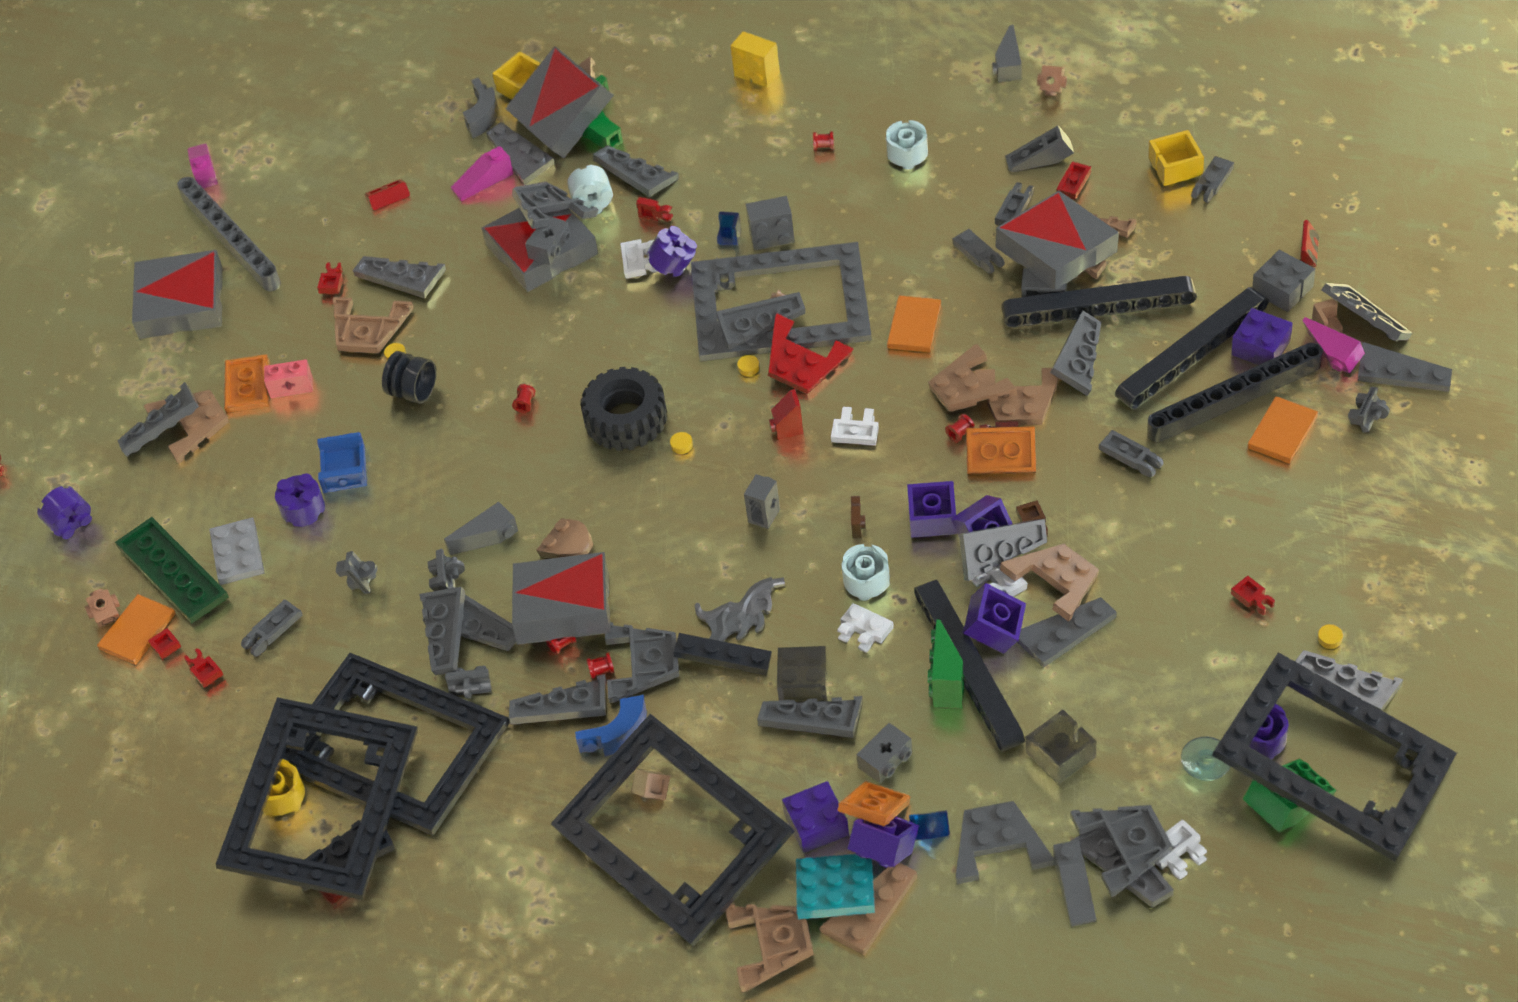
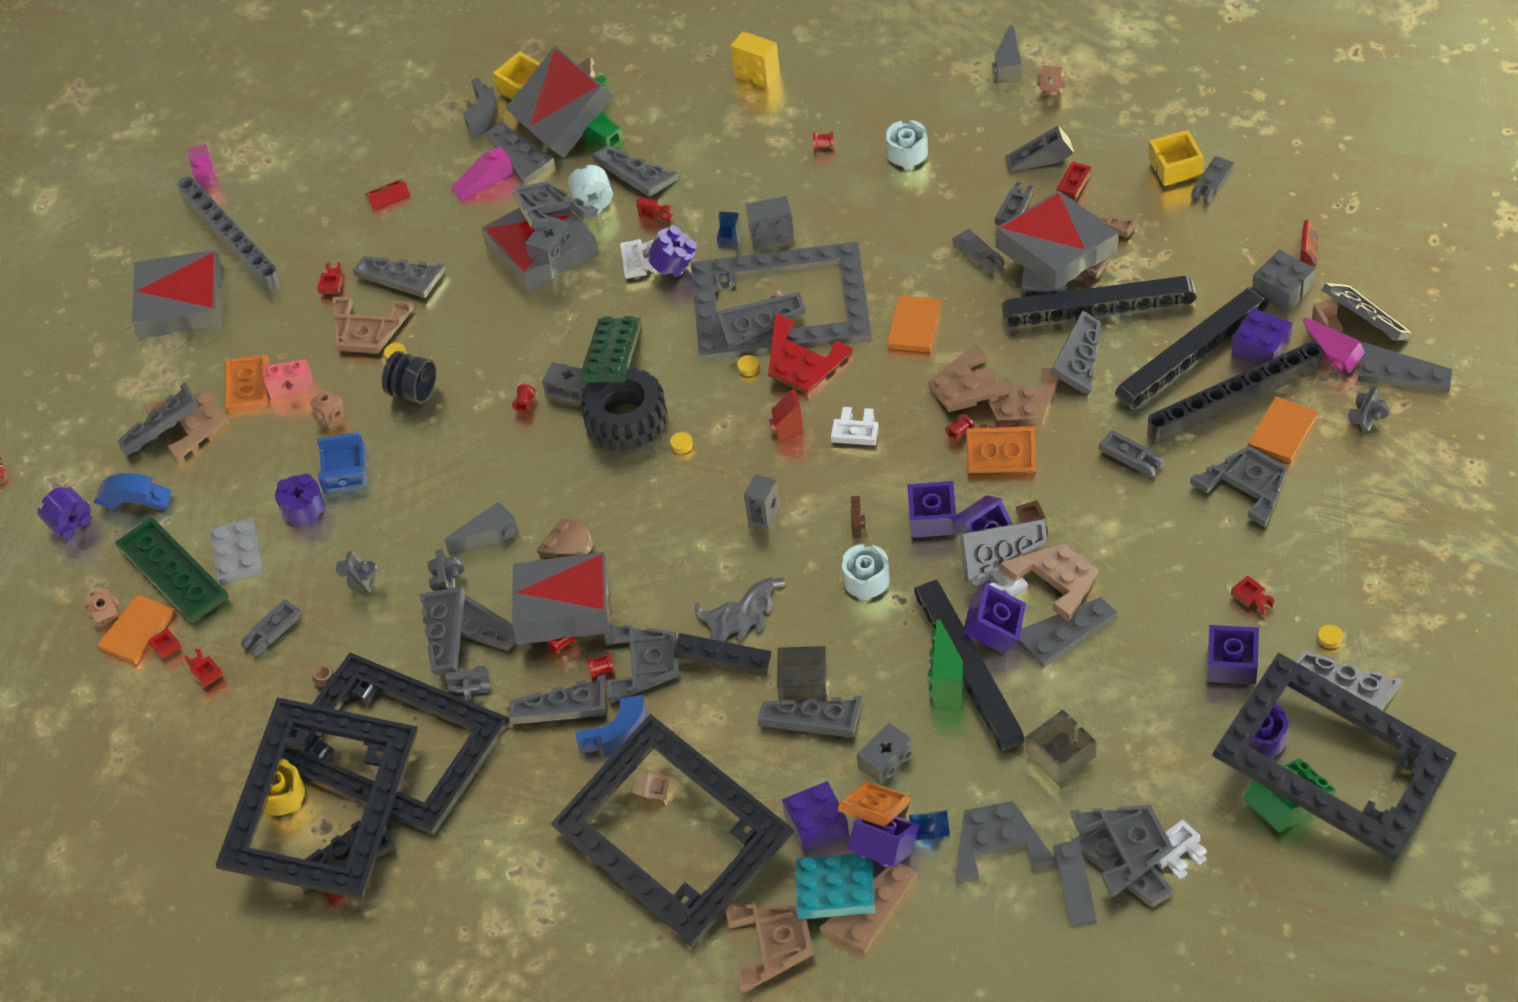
white plate [837,603,894,652] -> none
clear light blue dish [1181,737,1230,781] -> none
none -> blue arch [93,473,172,512]
none -> nougat brick [310,389,345,429]
none -> medium nougat plate [312,665,335,688]
none -> dark grey brick [542,362,588,403]
none -> dark green plate [580,316,641,383]
none -> dark grey wing [1190,446,1288,527]
none -> dark purple brick [1207,625,1259,684]

